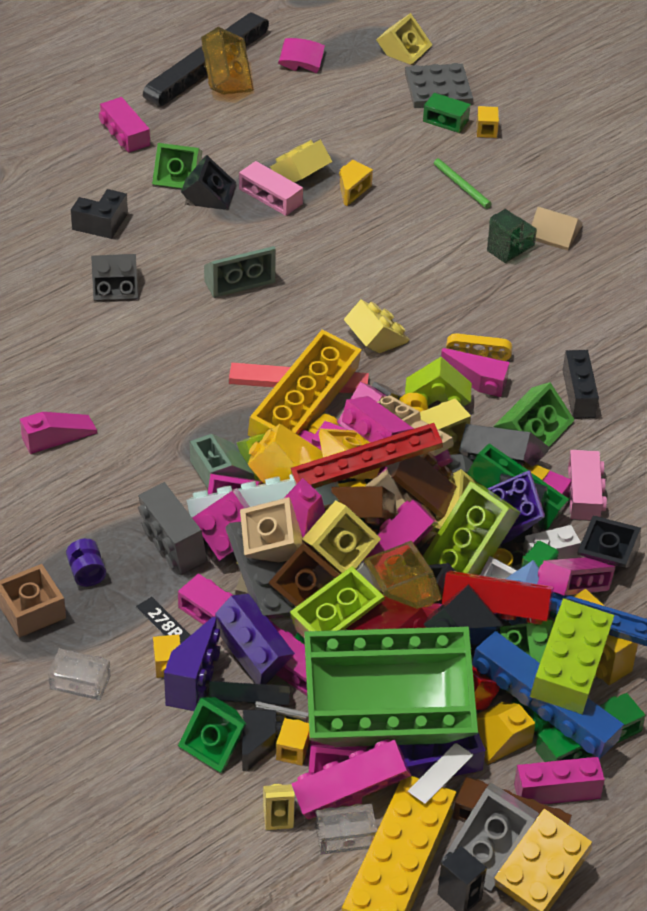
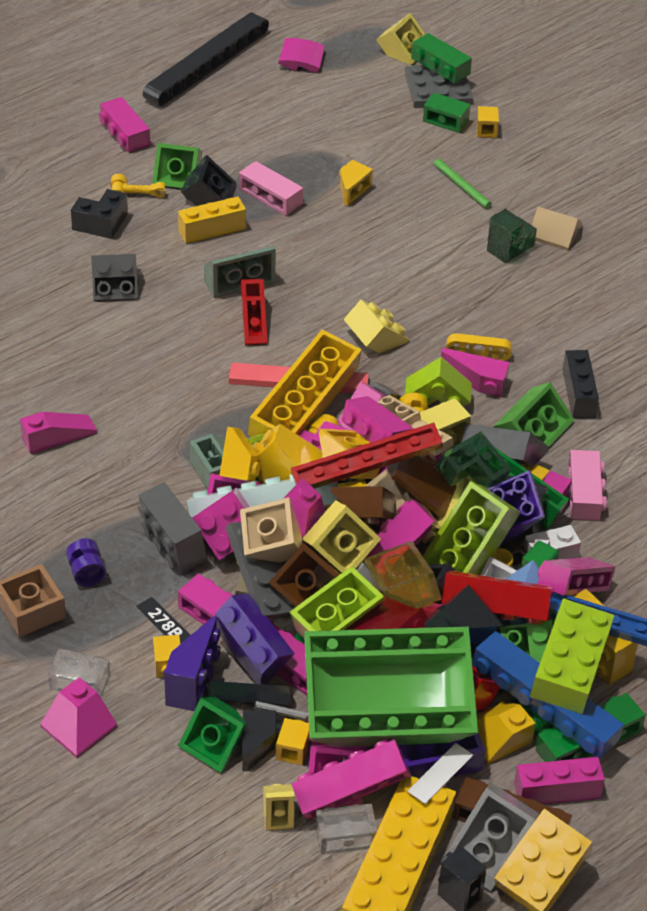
clear yellow slope [201,27,254,95] -> none
light yellow slope [270,139,332,183] -> none
black slope [577,515,641,568] -> none
none -> dark pink slope [40,677,117,758]
none -> yellow brick [110,174,166,198]
none -> yellow brick [178,197,246,244]
none -> yellow slope [219,427,260,481]
none -> red slope [240,279,268,345]
none -> green brick [411,33,472,84]
none -> clear green brick [436,431,511,489]

